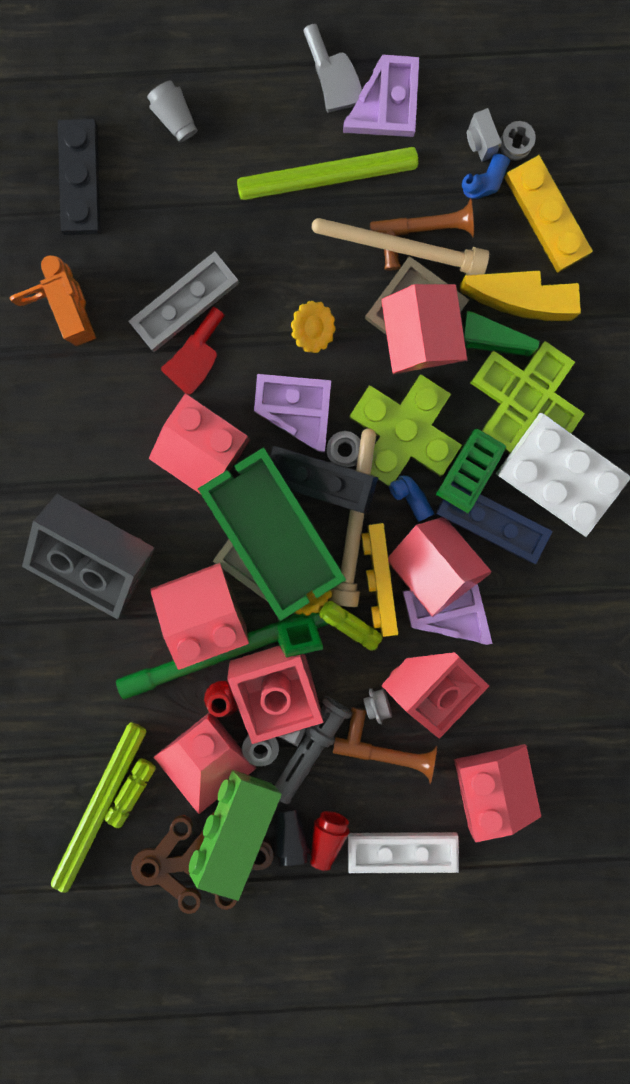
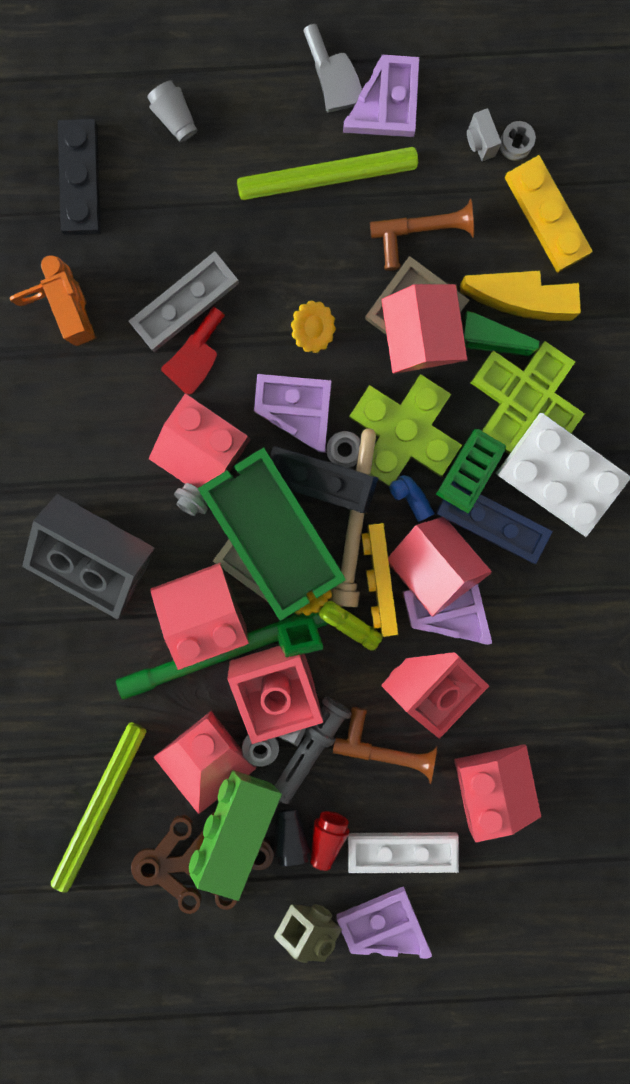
lime axle [104,758,156,828] -> none
red cone [204,681,238,717] -> none
tan piece [312,218,489,276] -> none
light grey plate [364,688,392,724] -> none
blue arm [462,154,510,200] -> none
none -> light grey plate [174,483,208,516]
none -> olive brick [274,904,342,963]
none -> lavender wing [336,886,432,959]

